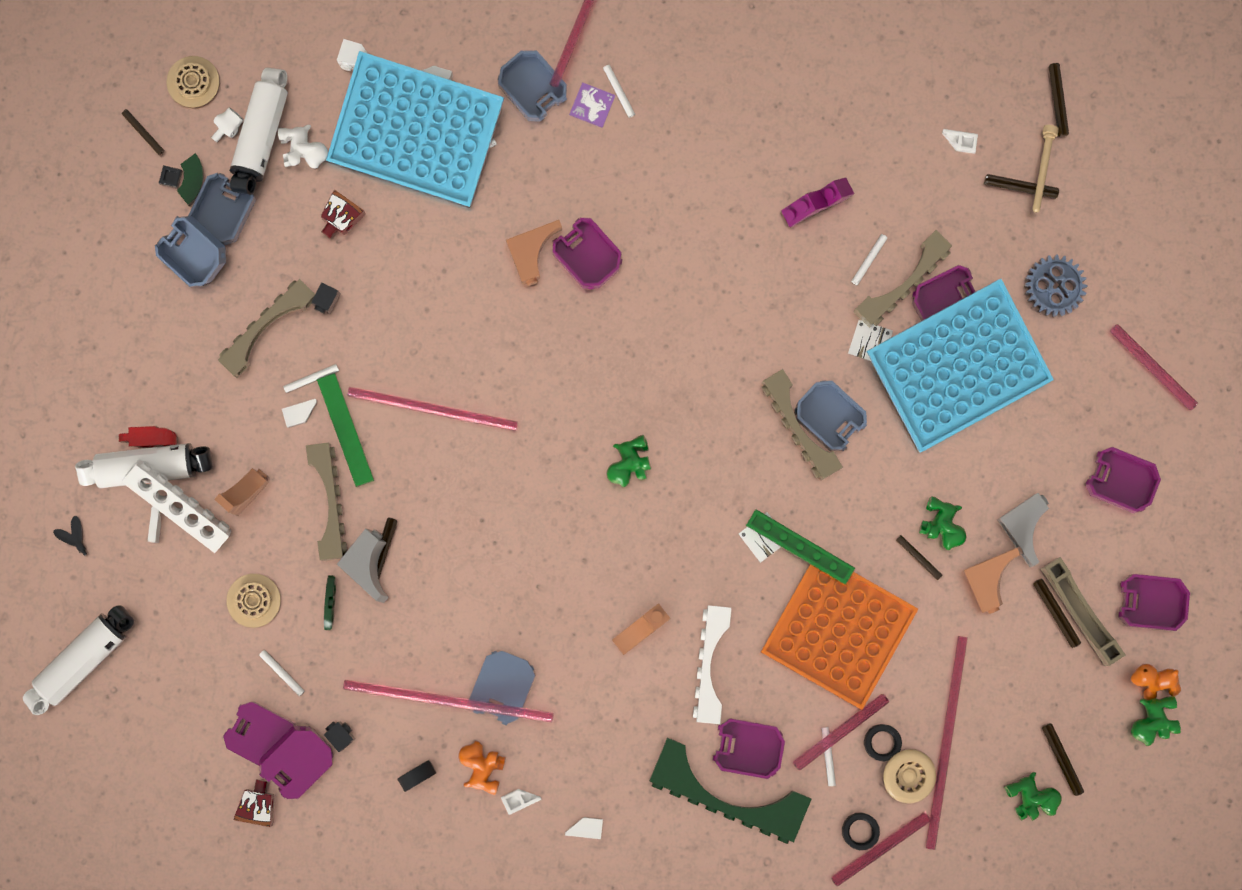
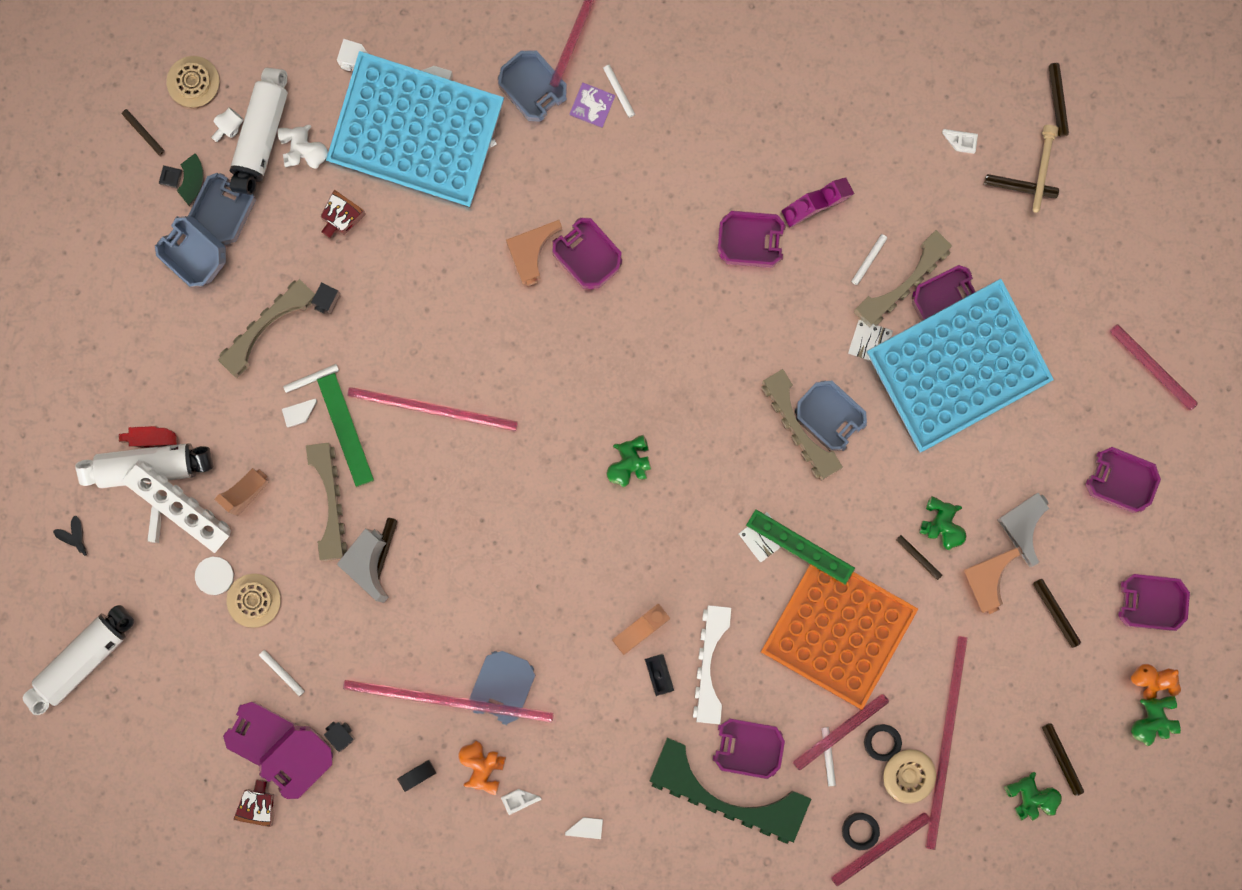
dark green tile [324,575,336,630] -> none
sand blue gear [1024,254,1088,317] -> none
dark tan arch [1040,557,1126,666] -> none
none -> white tile [195,557,234,595]
none -> black plate [645,654,674,696]
none -> magenta piece [717,211,786,268]

